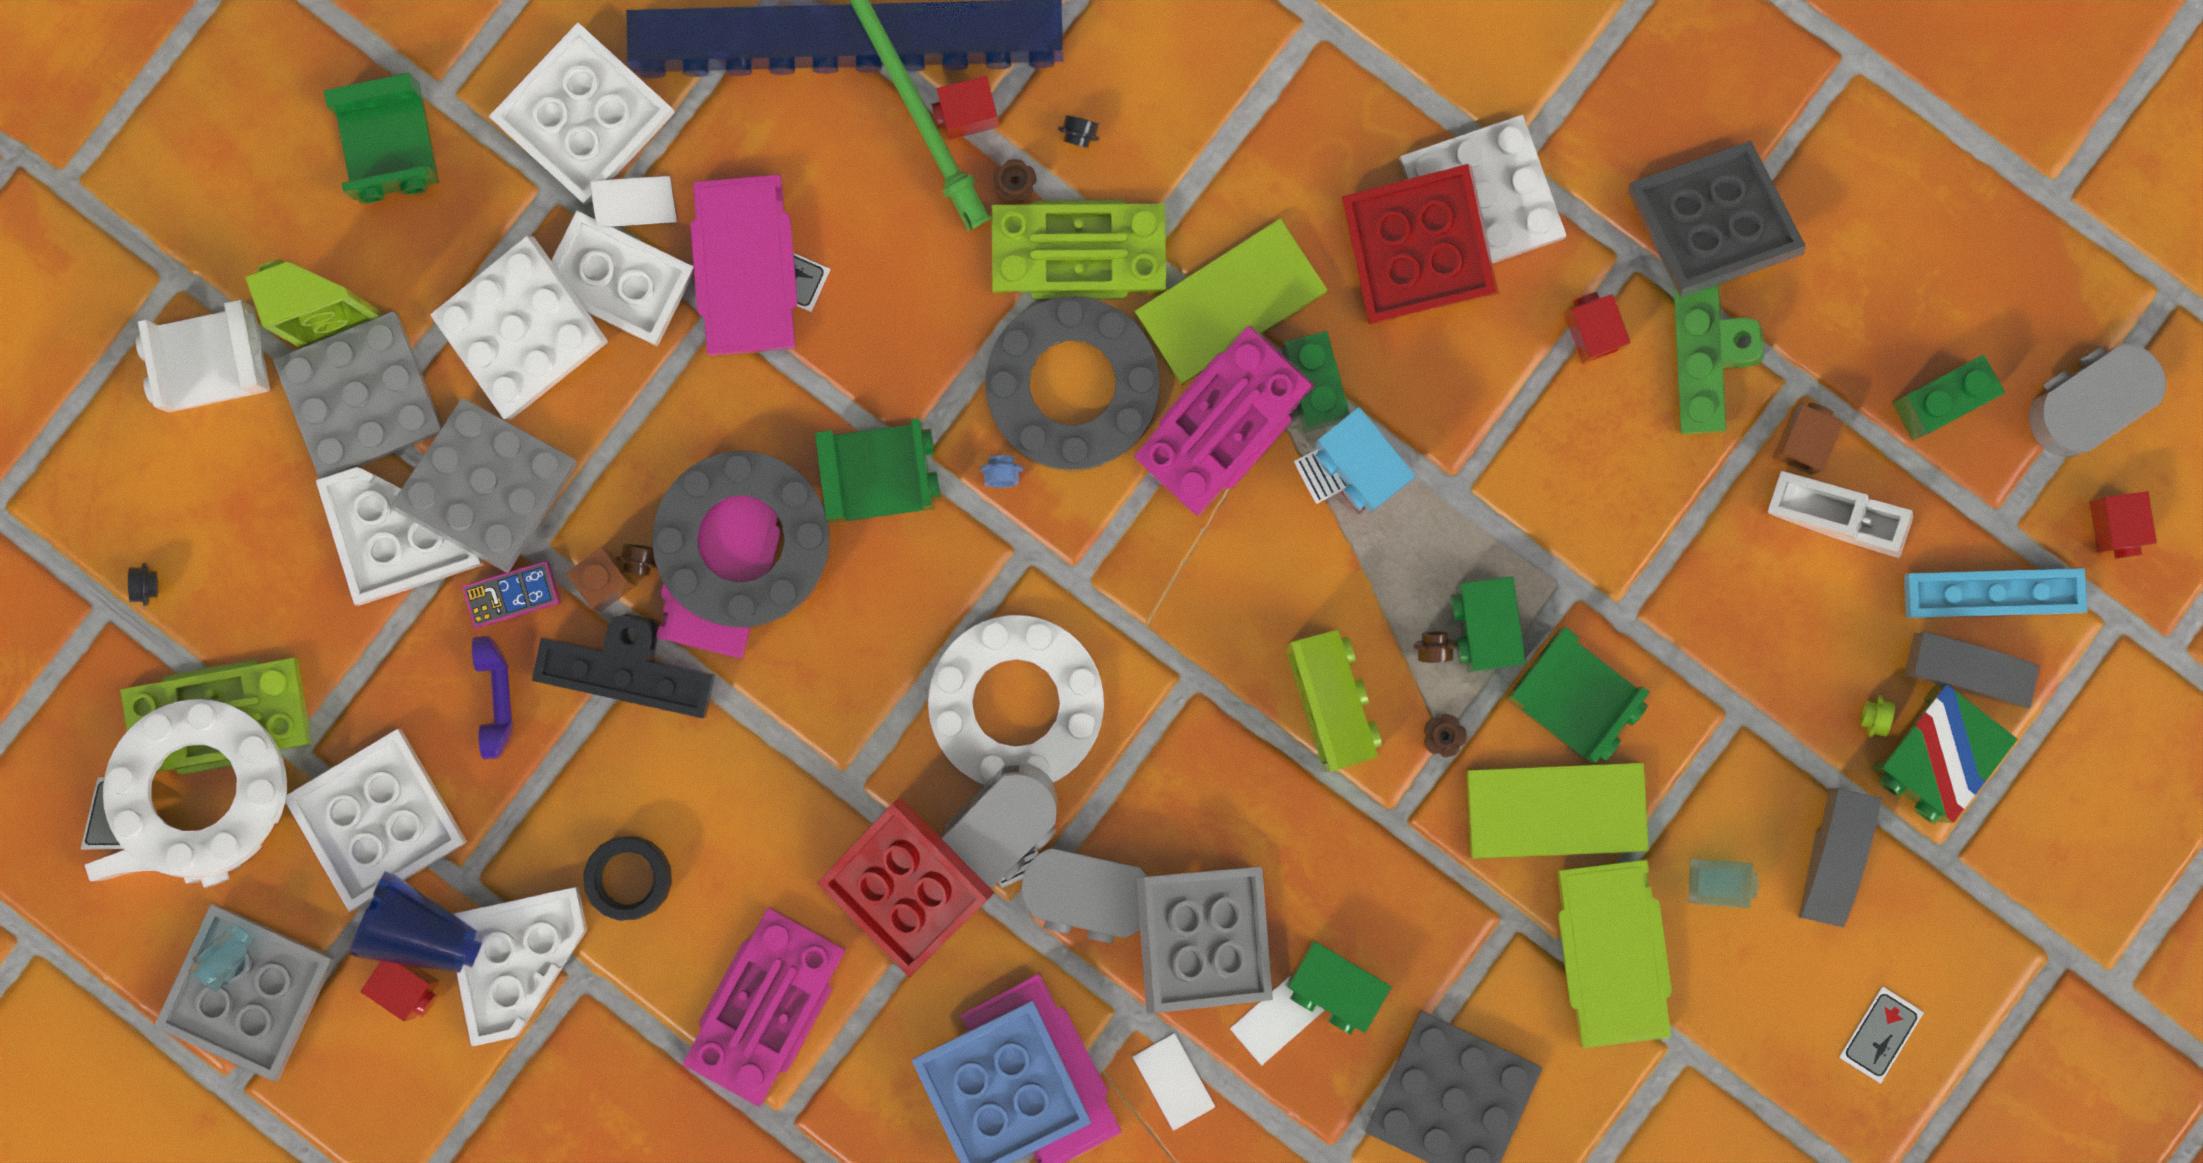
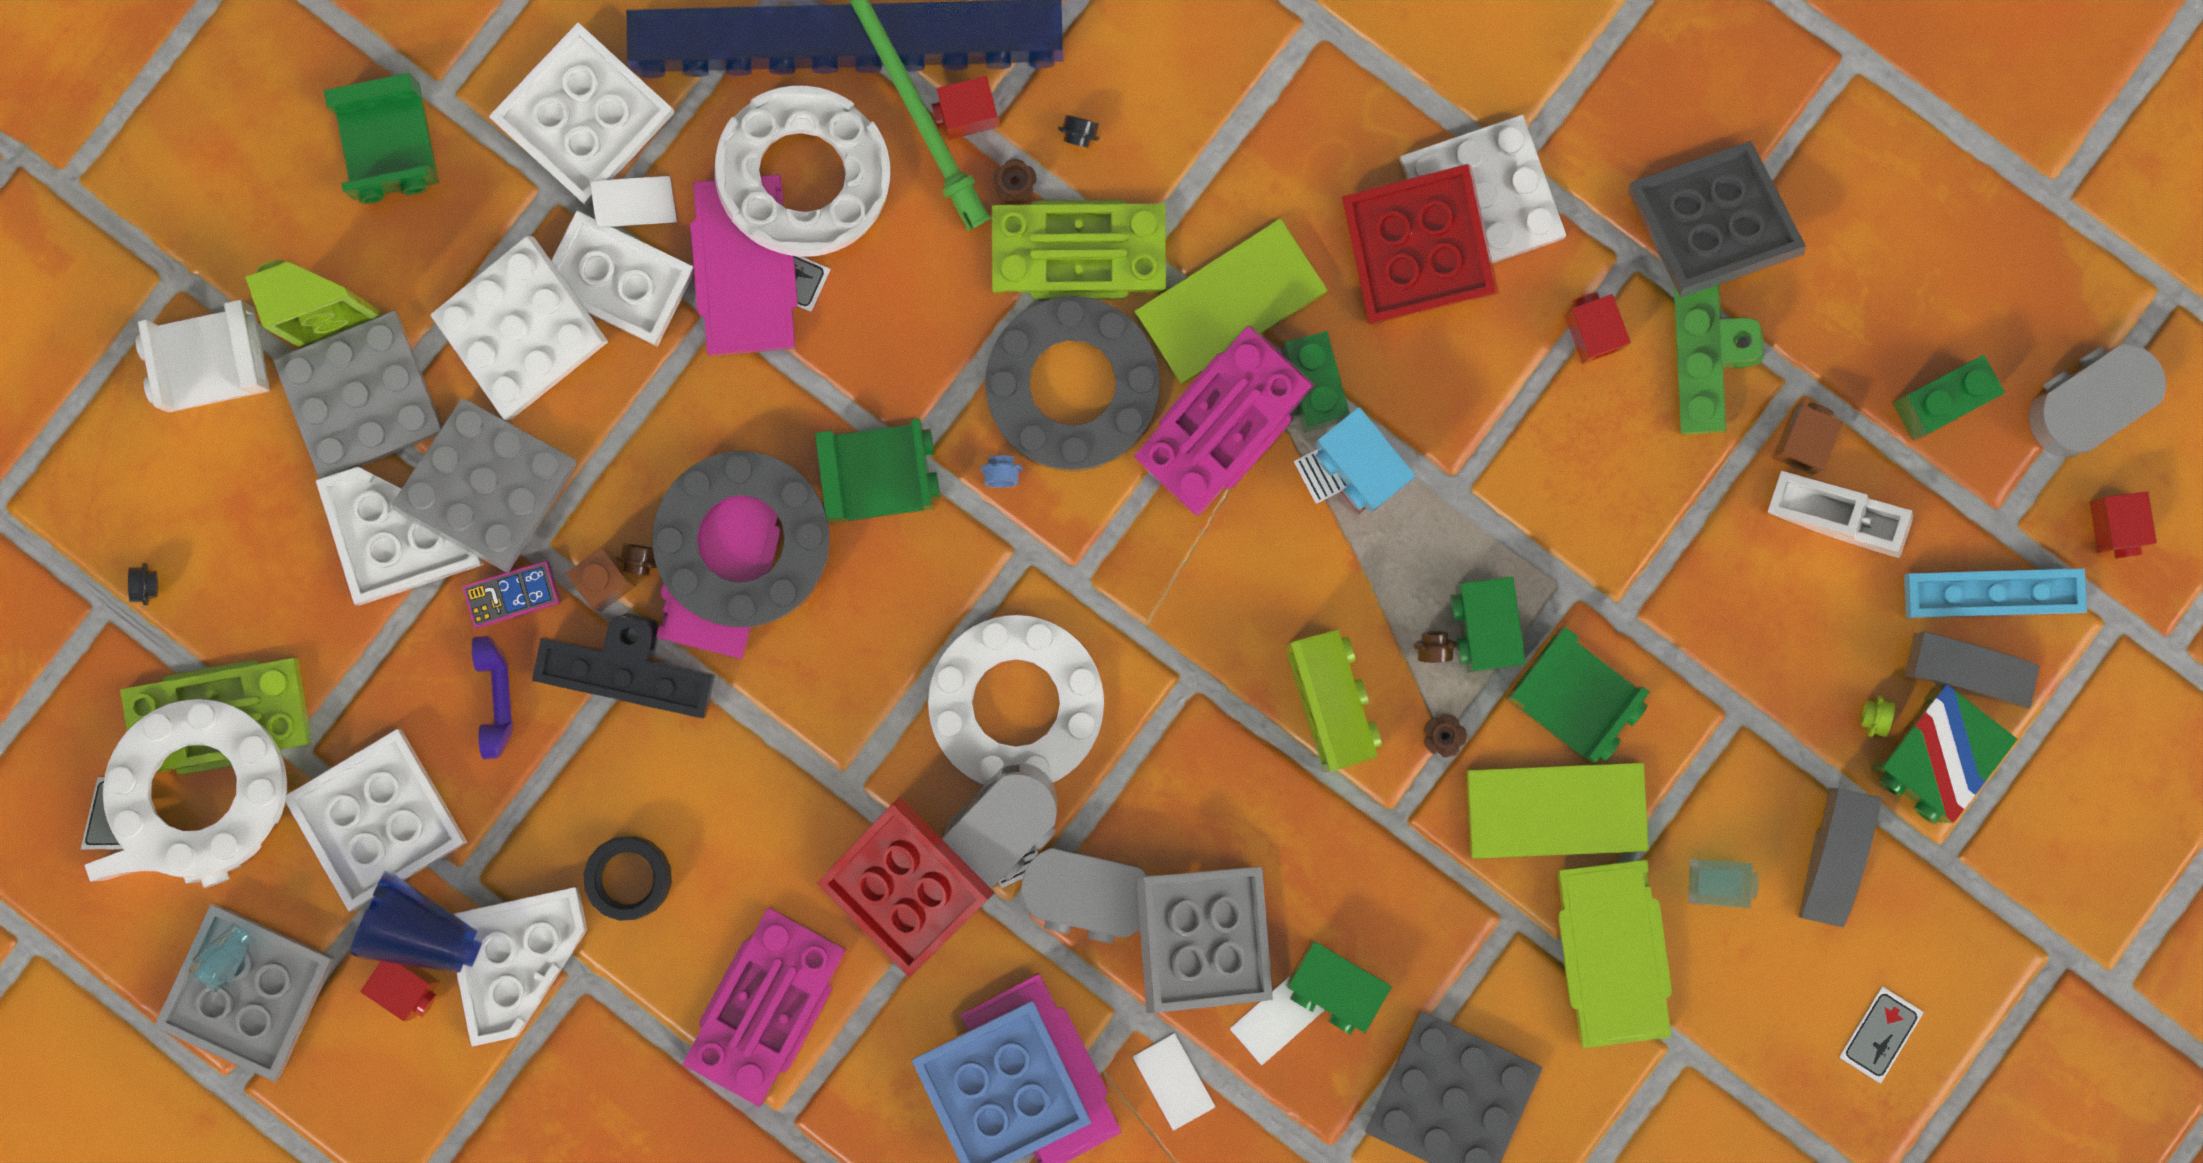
none -> white plate [715,86,891,257]

